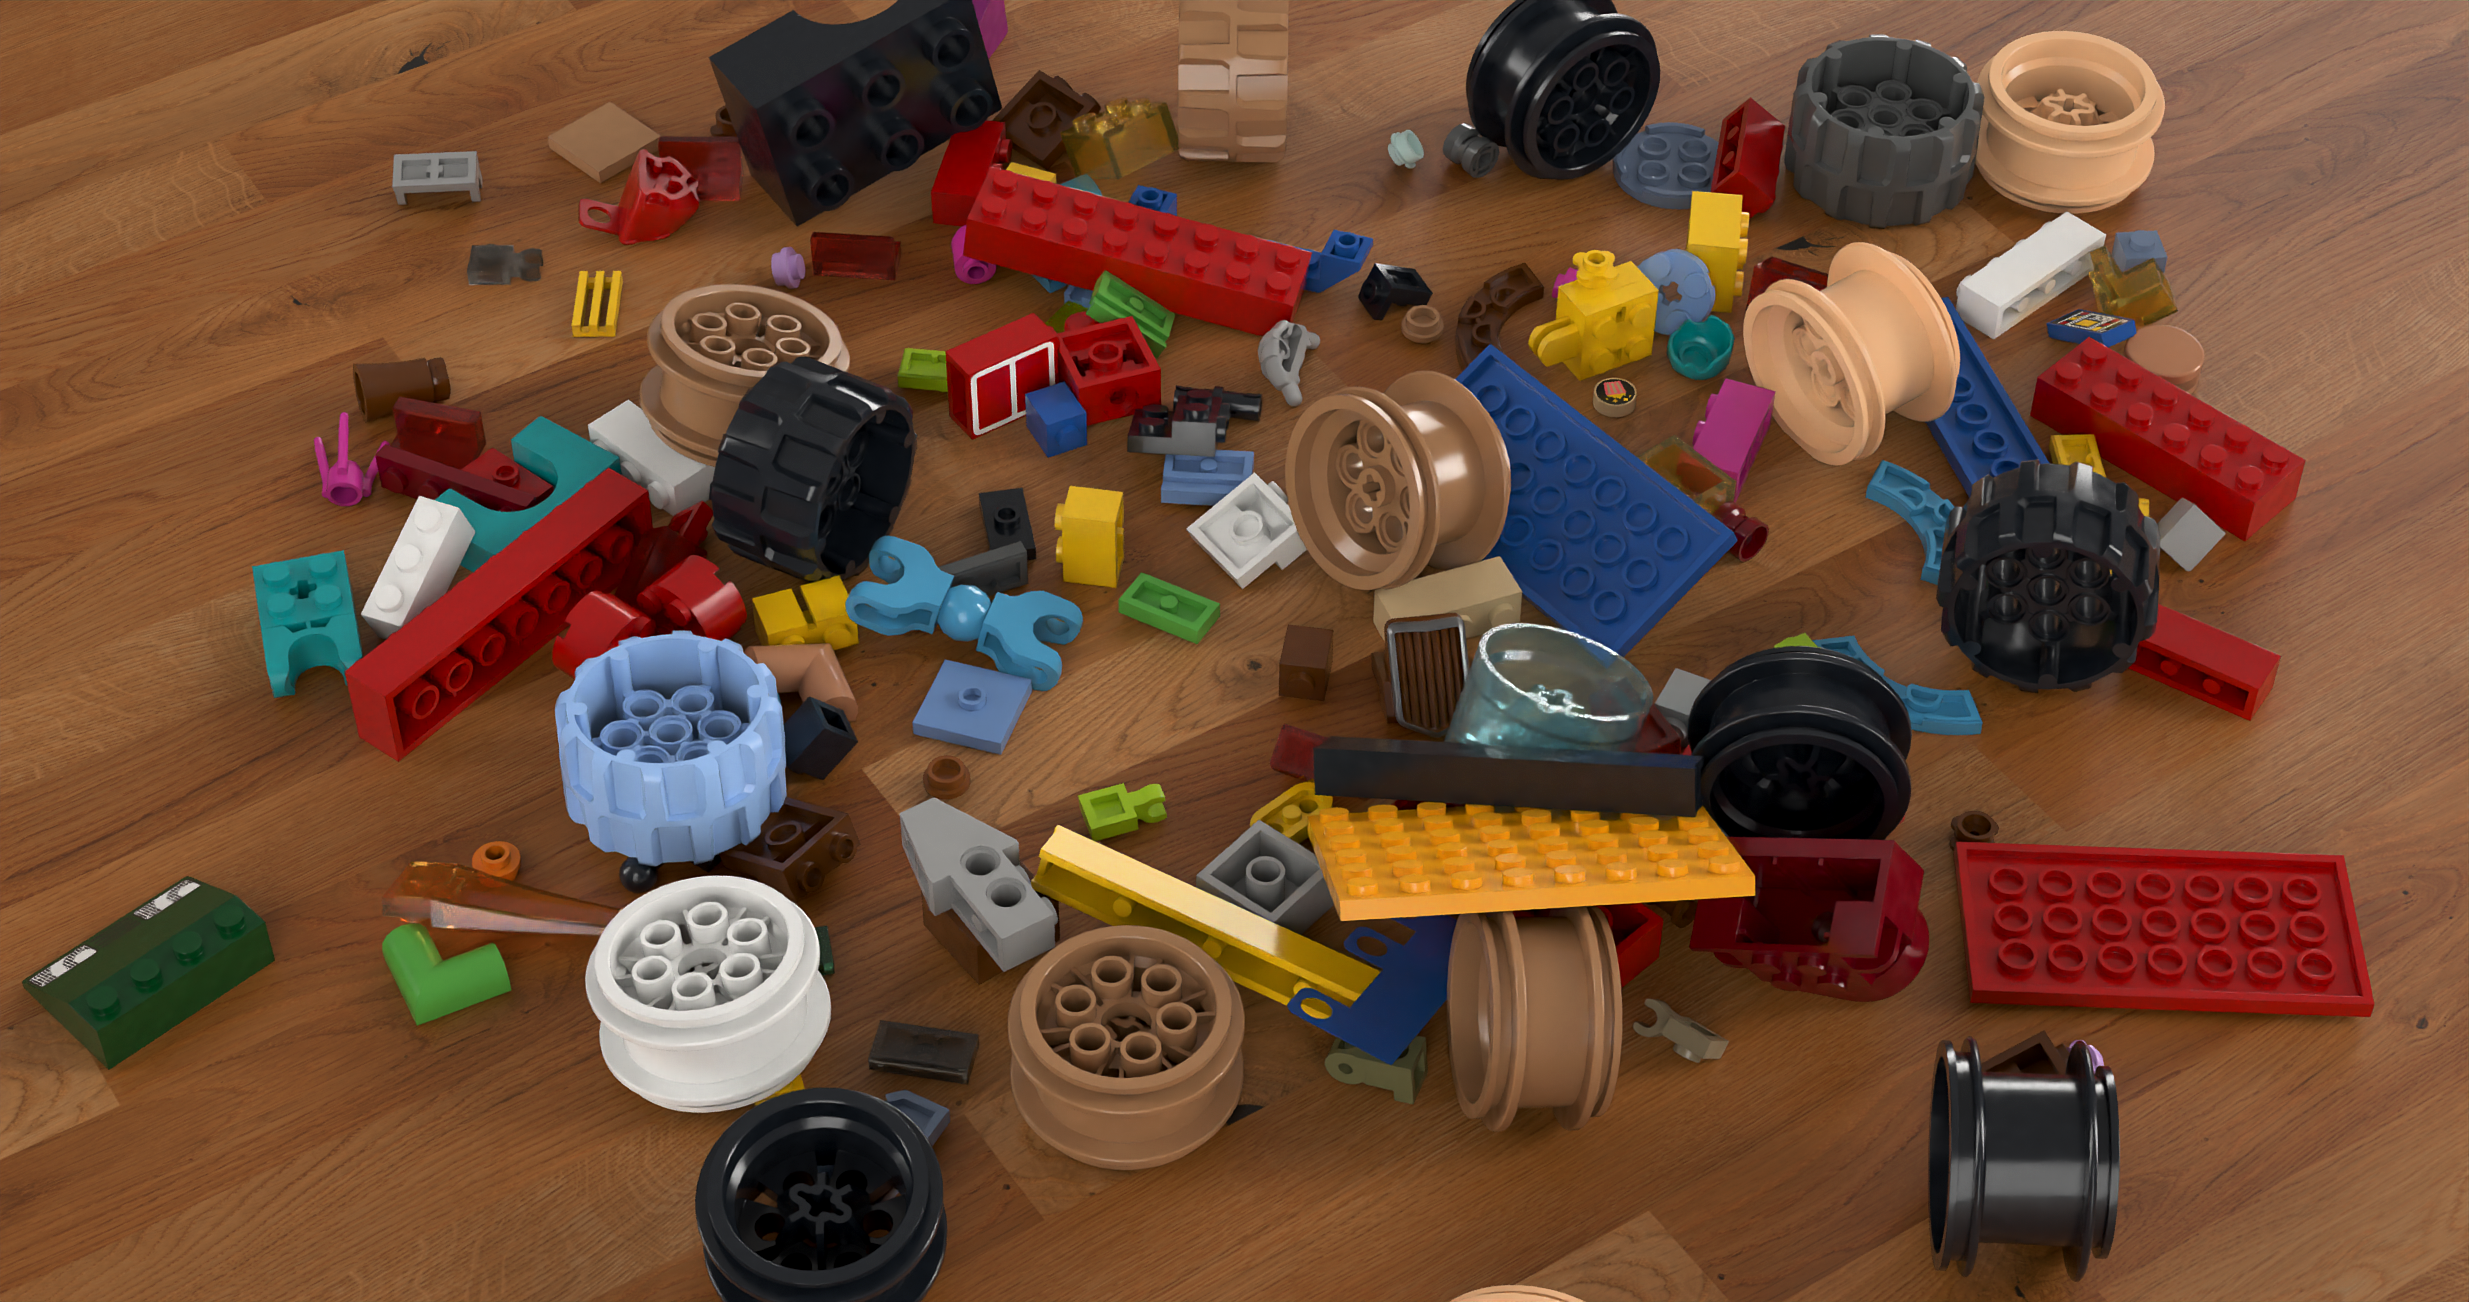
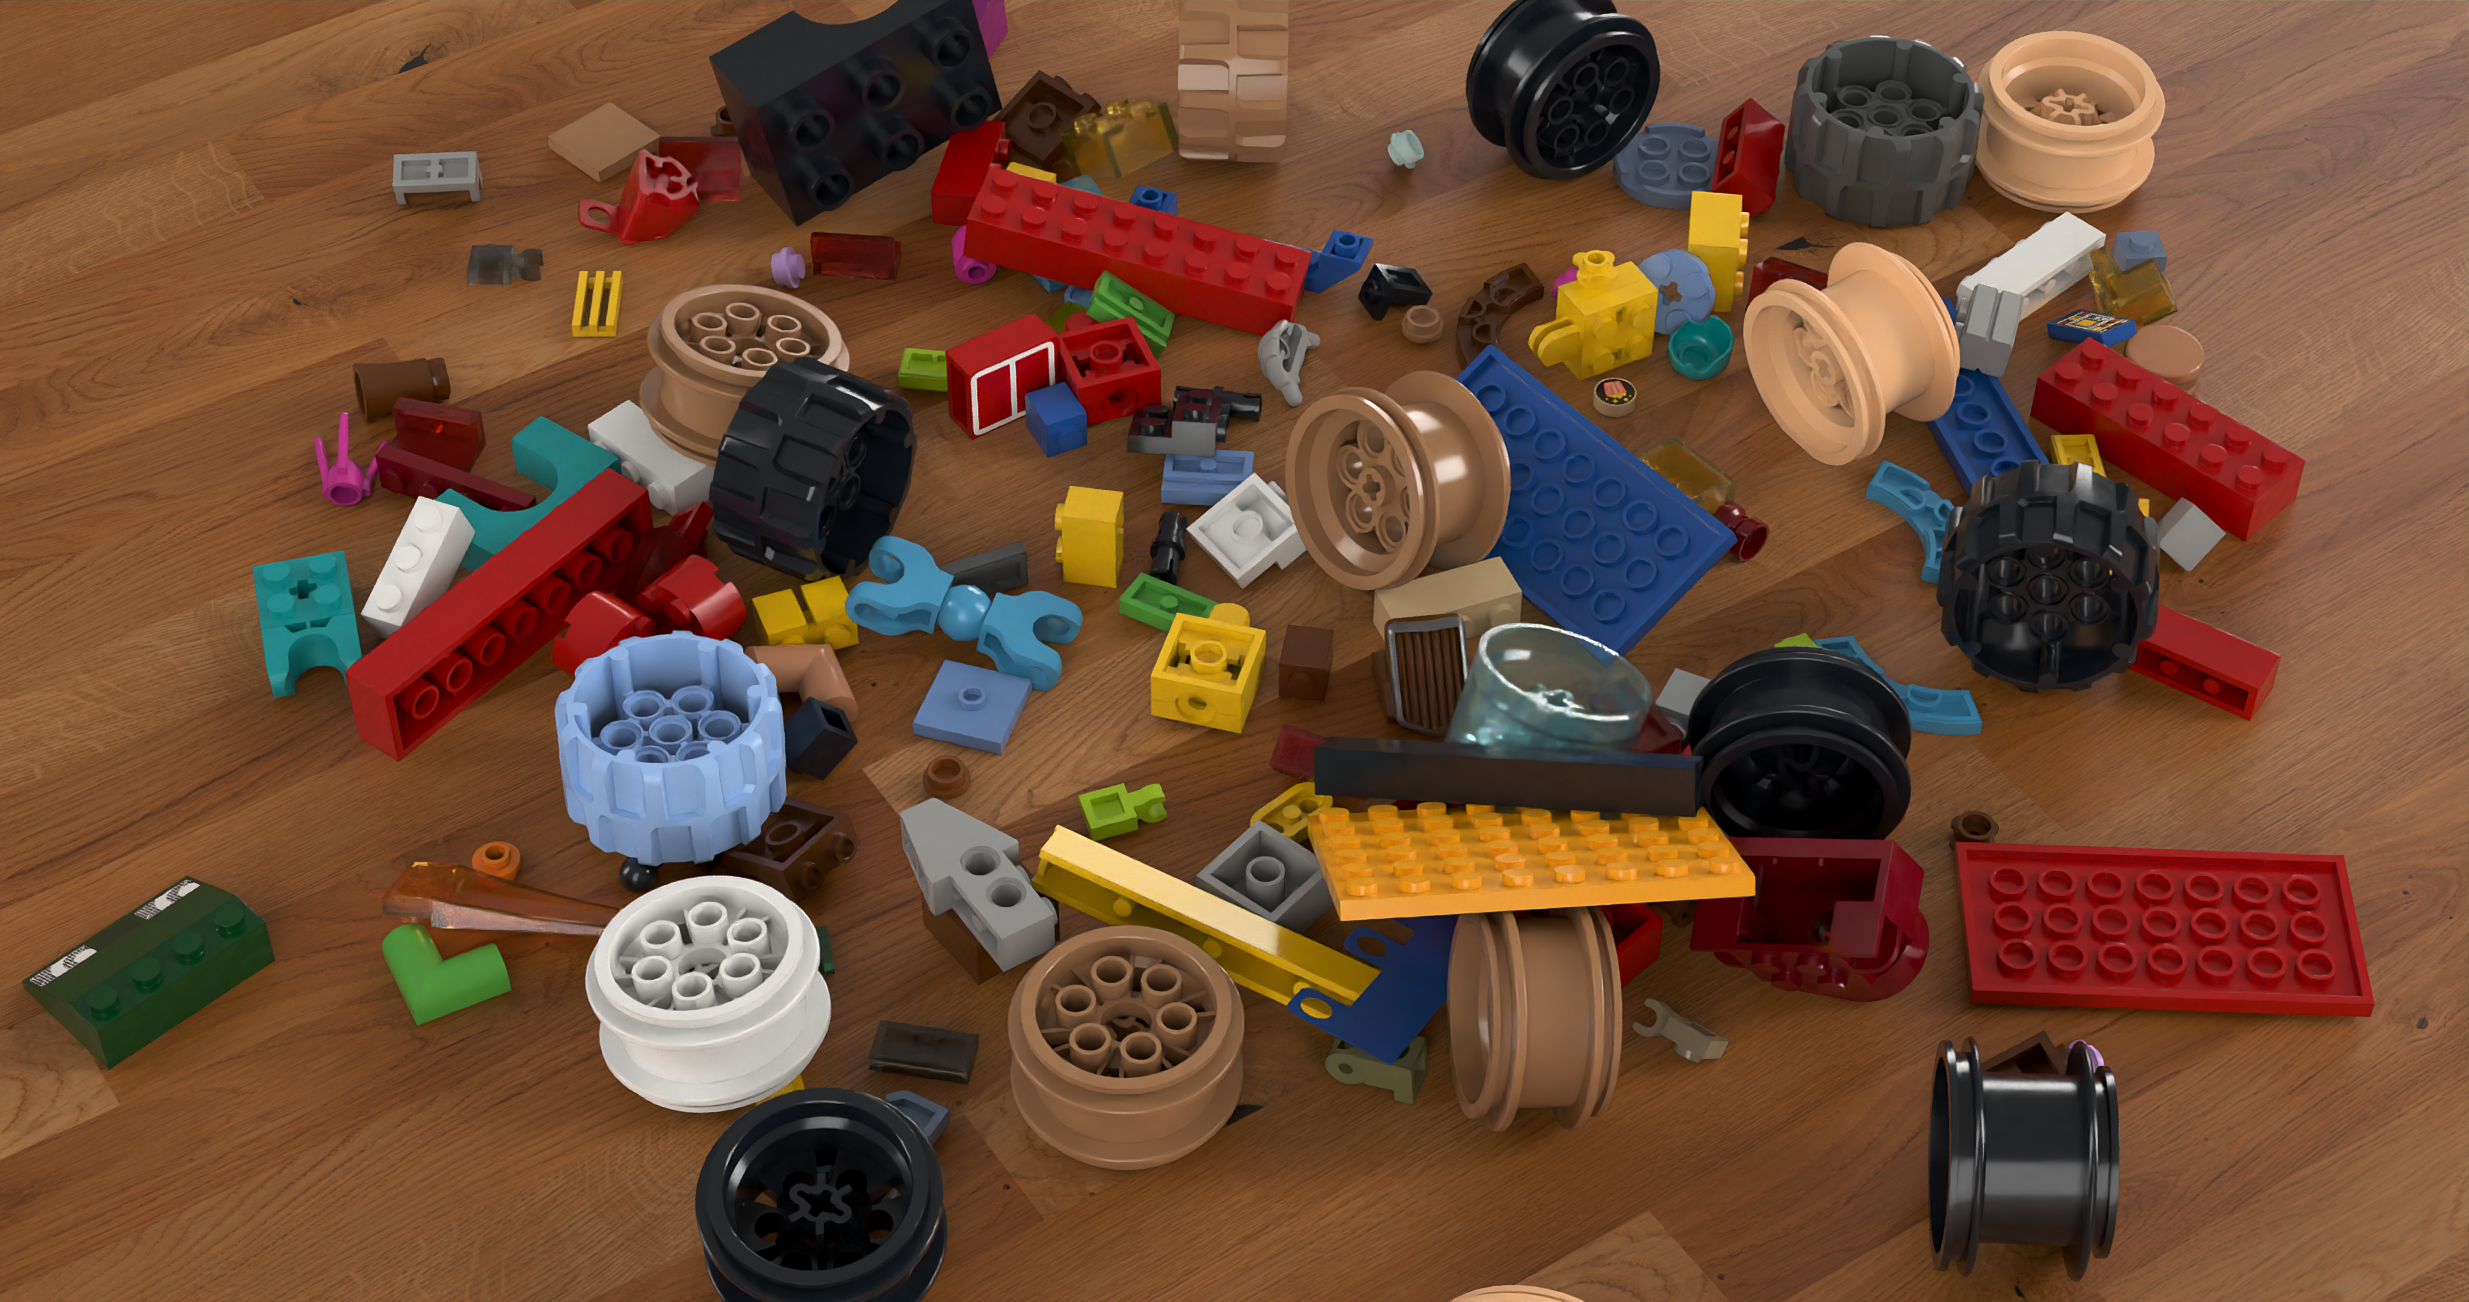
red plate [461,447,554,505] -> none
black plate [979,488,1036,560] -> none
dark grey wheel [1443,123,1500,178] -> none
dark pink brick [1680,379,1776,503] -> none
none -> black pin [1149,511,1188,585]
none -> yellow brick [1151,603,1266,734]
none -> light grey brick [1954,283,2024,378]

